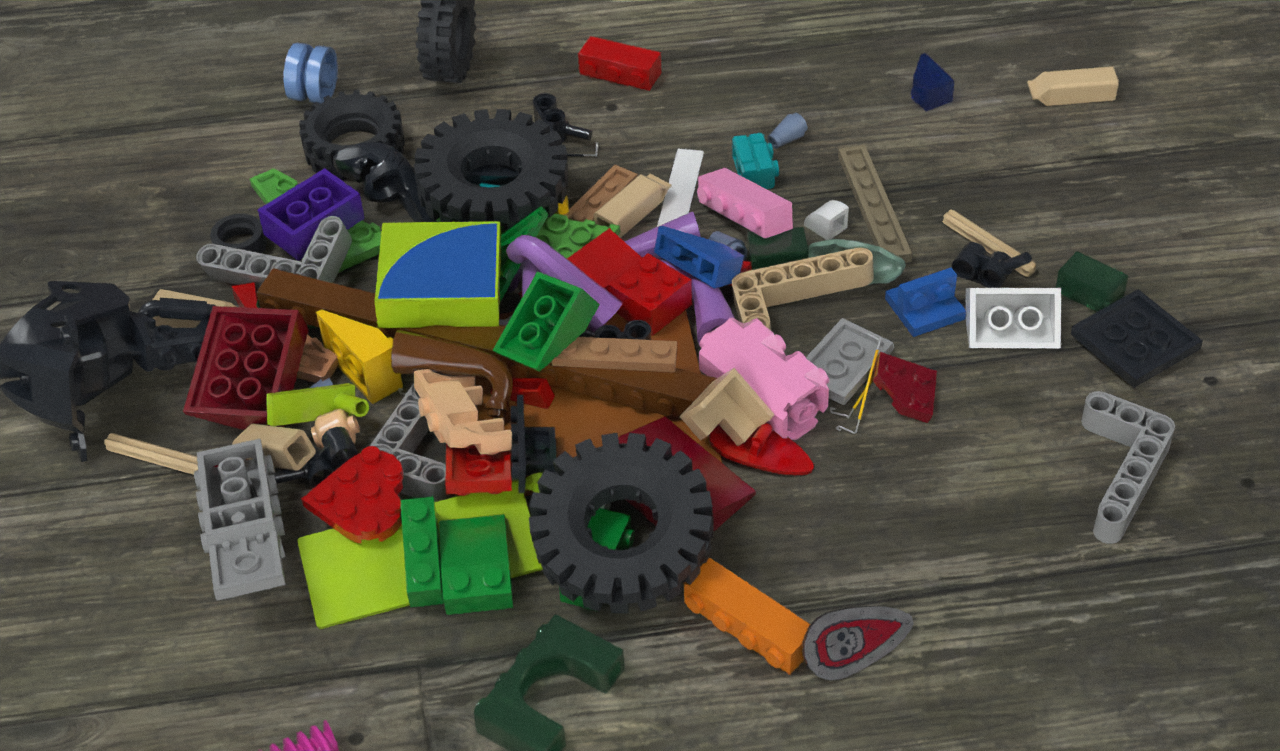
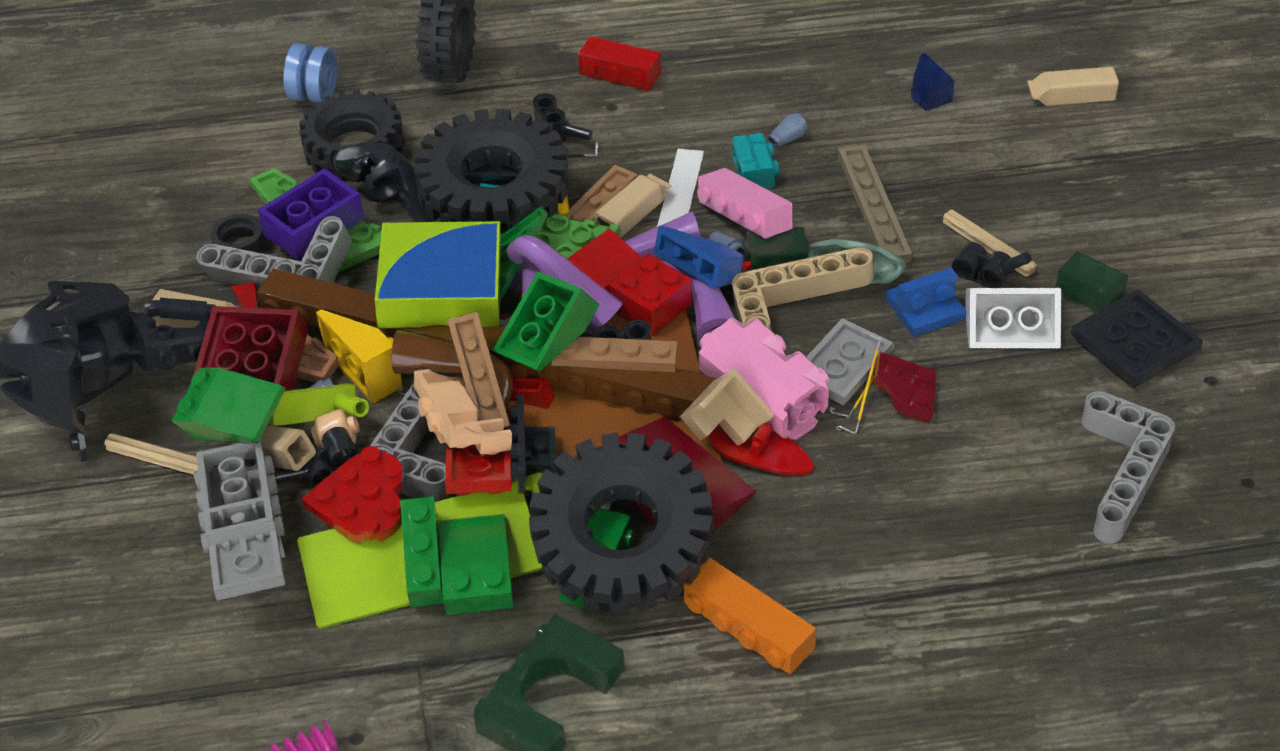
shield [802,606,913,680] -> none
white brick [804,200,849,240] -> none
none -> green slope [172,368,285,443]
none -> medium nougat plate [447,312,511,430]

